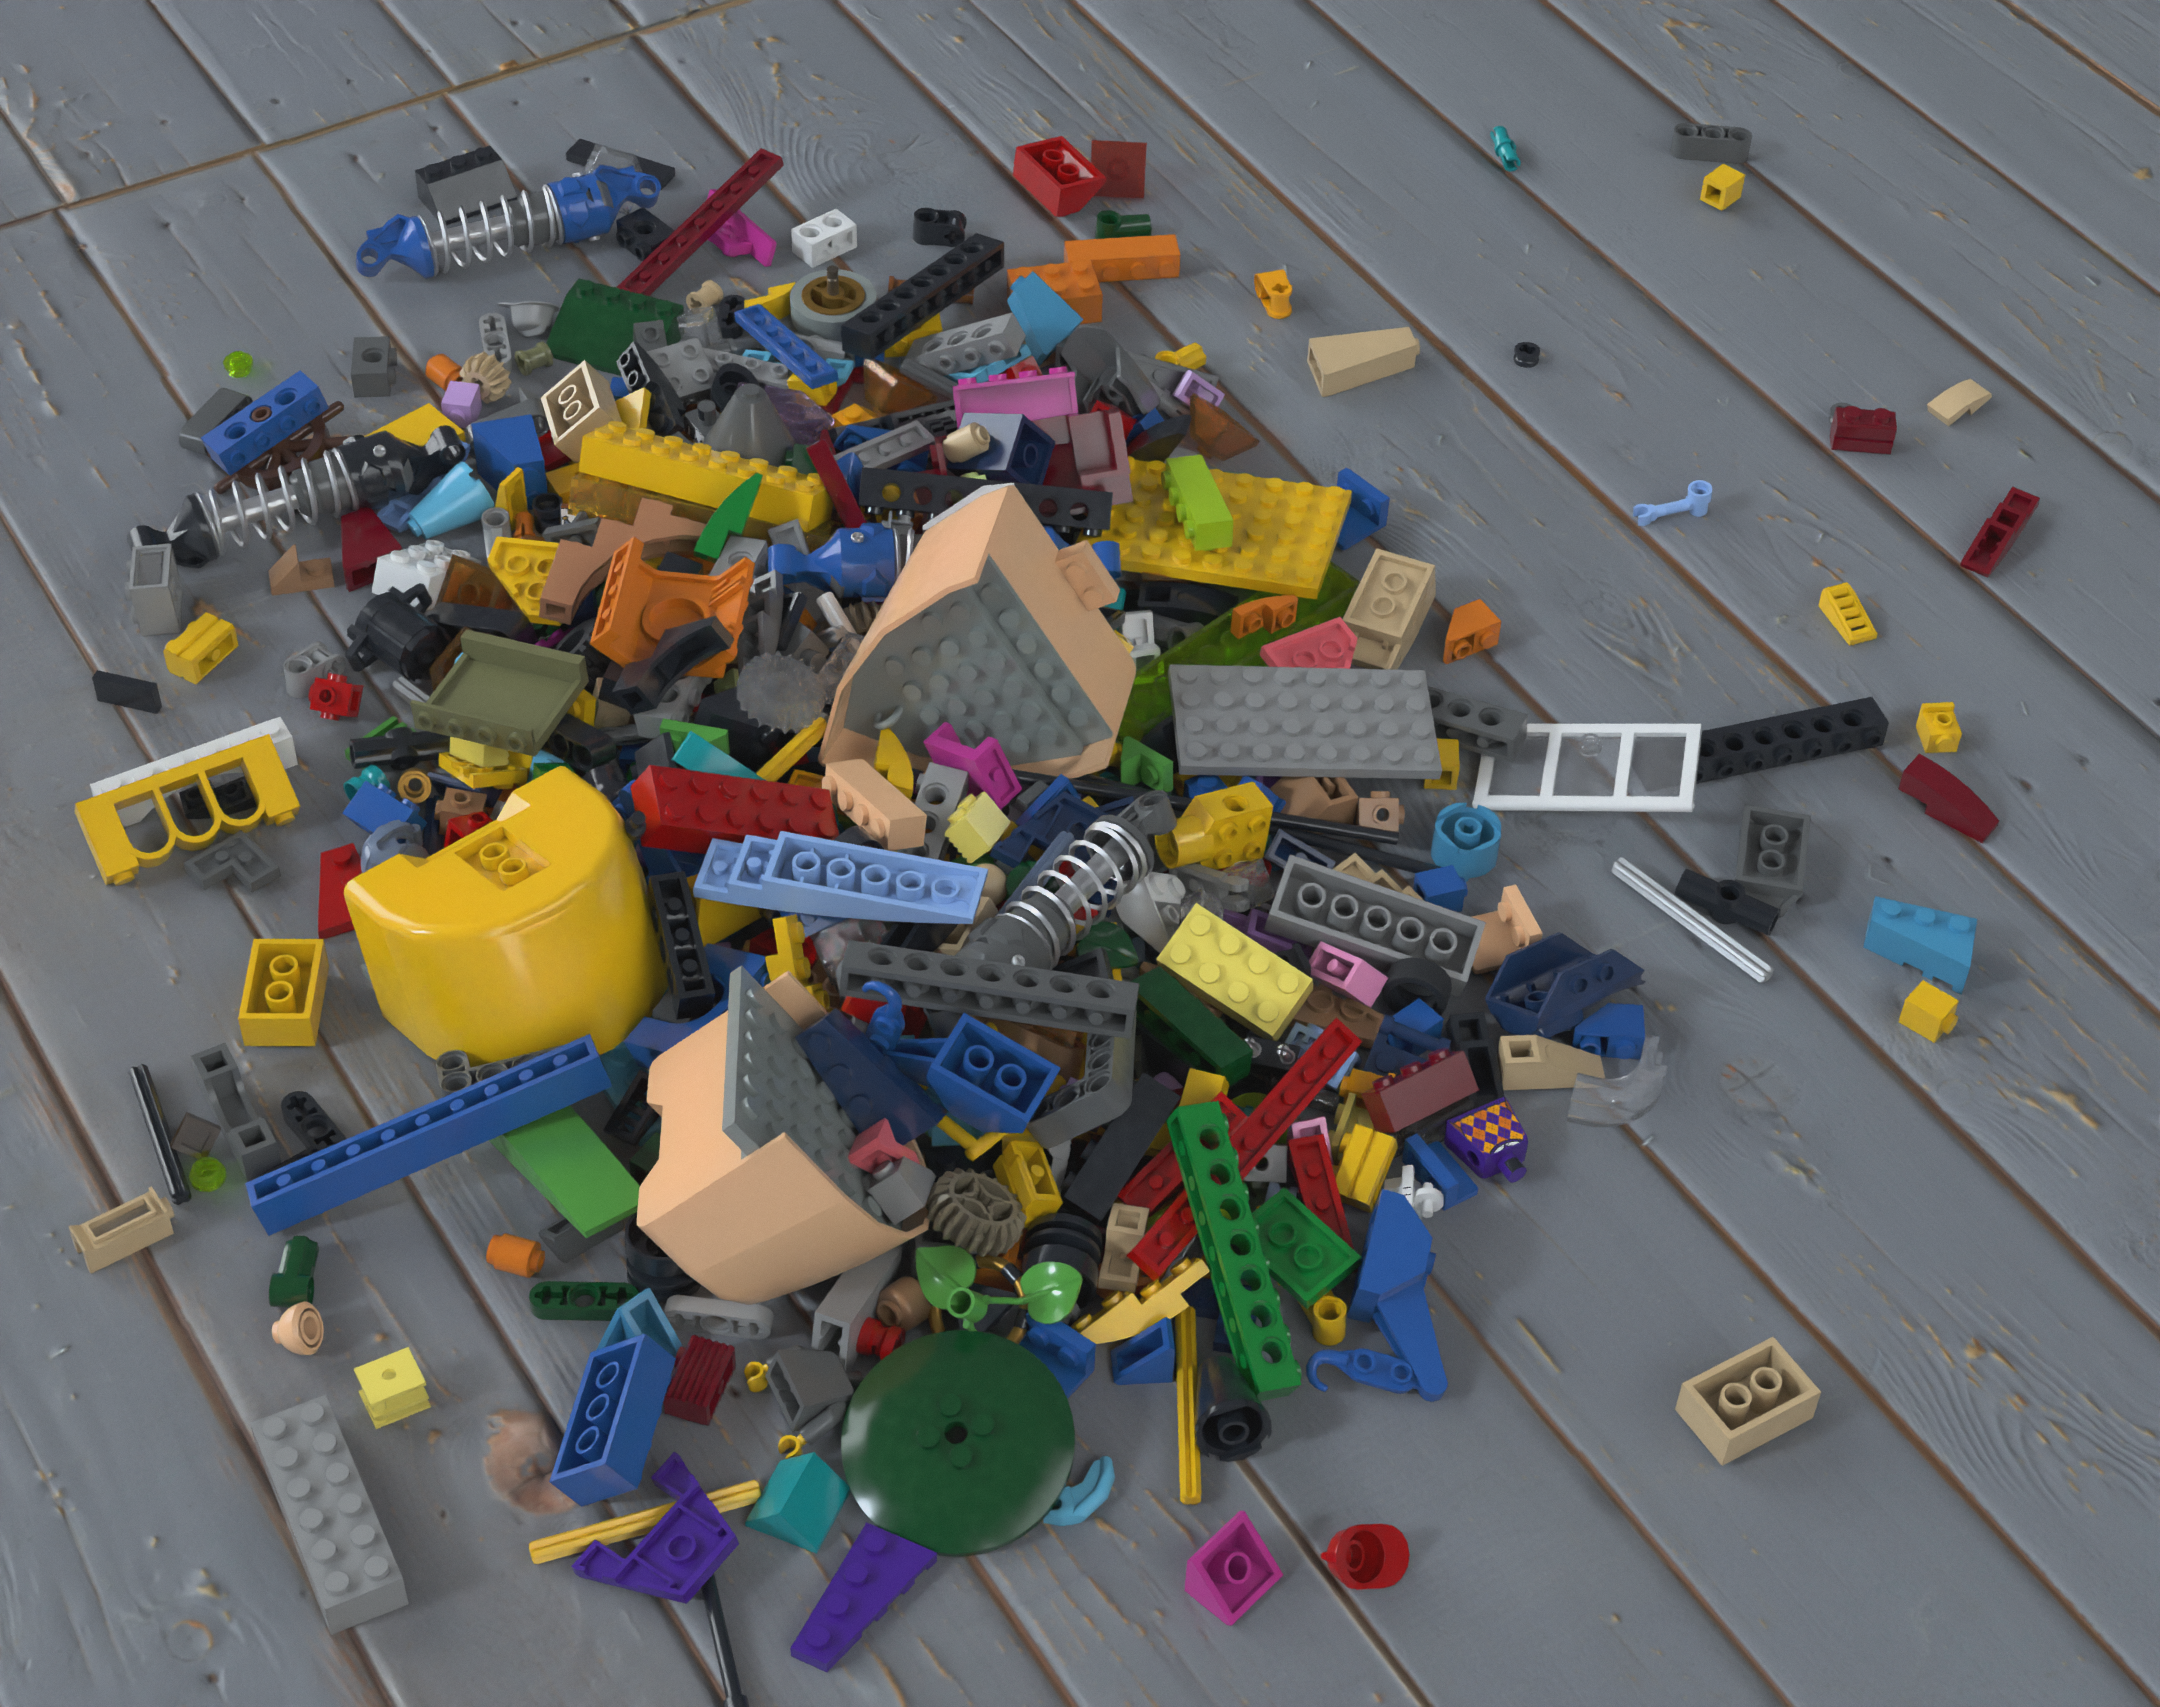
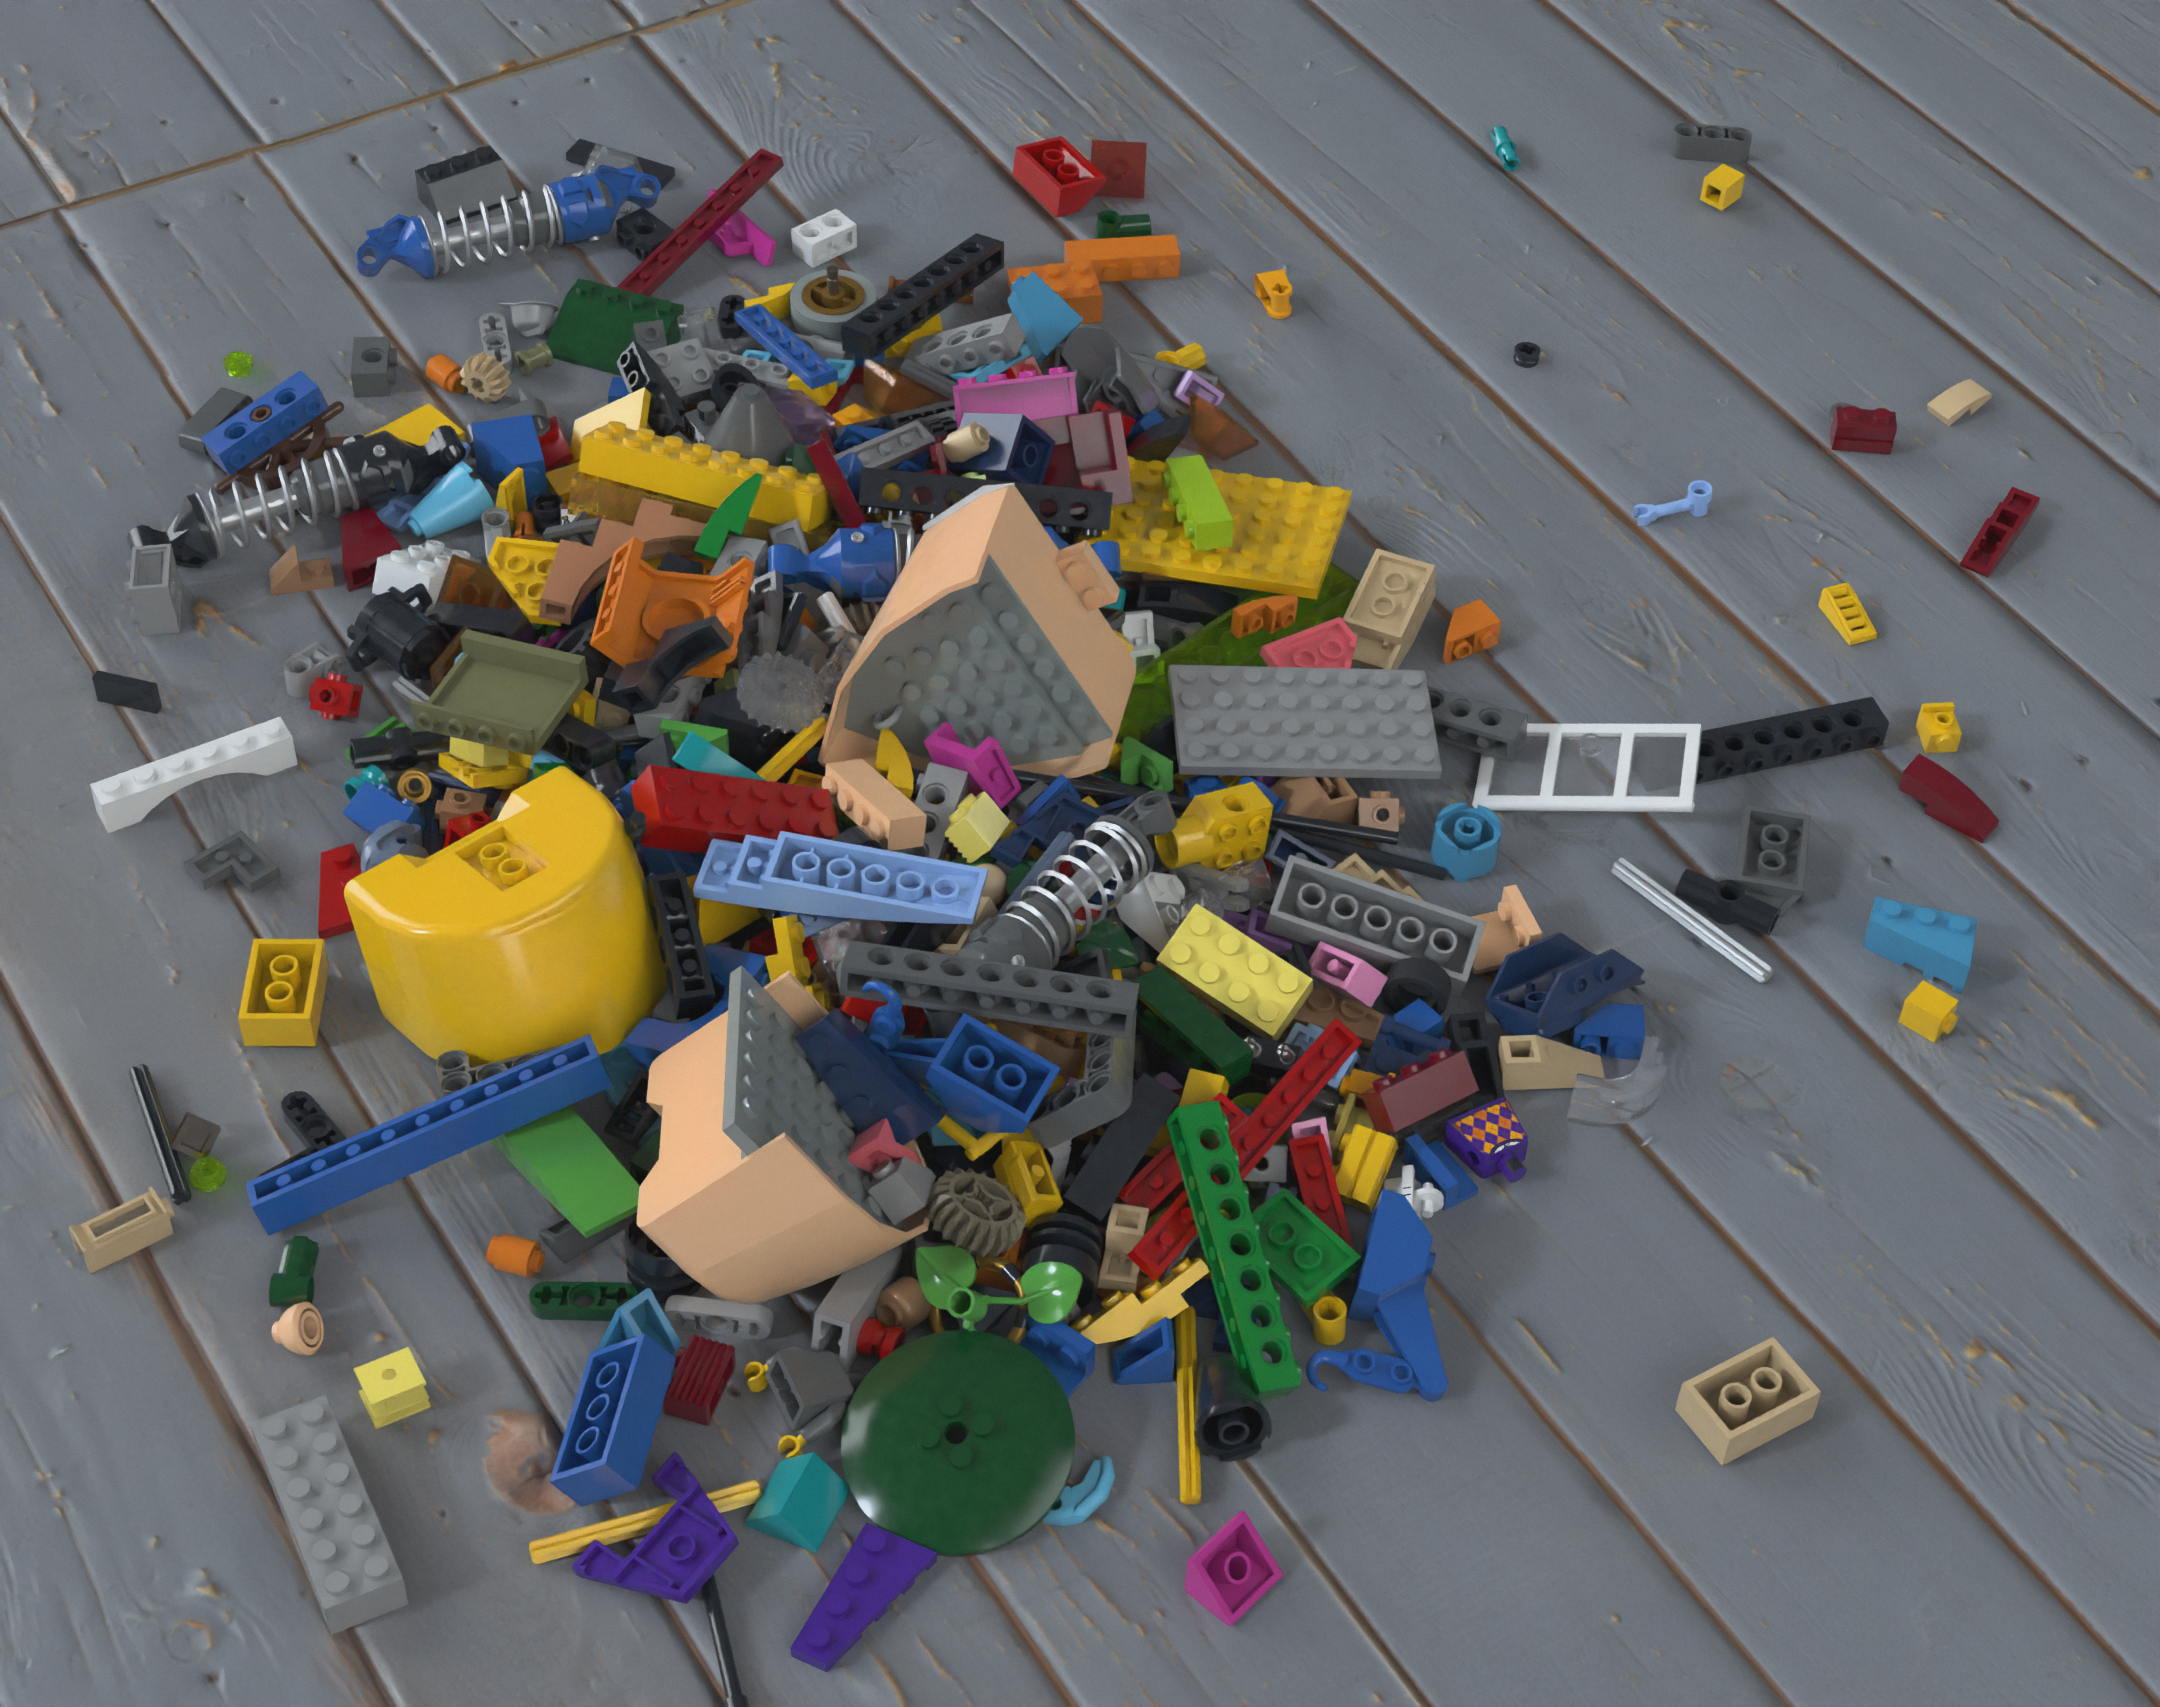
yellow fence [75,734,300,886] -> none
yellow brick [163,612,239,684] -> none
black slope [179,776,257,819] -> none
dark grey arch [191,1043,281,1182] -> none
lavender brick [441,381,482,429] -> none
tan brick [541,360,622,463] -> none
tan bush [686,280,723,316] -> none
black piece [913,208,967,247] -> none
tan slope [1307,327,1420,397] -> none
red piece [1320,1523,1410,1590] -> none
blue bracket [1336,467,1390,550] -> none
blue brick [1413,865,1468,912] -> none
yellow brick [1423,738,1460,790] -> none

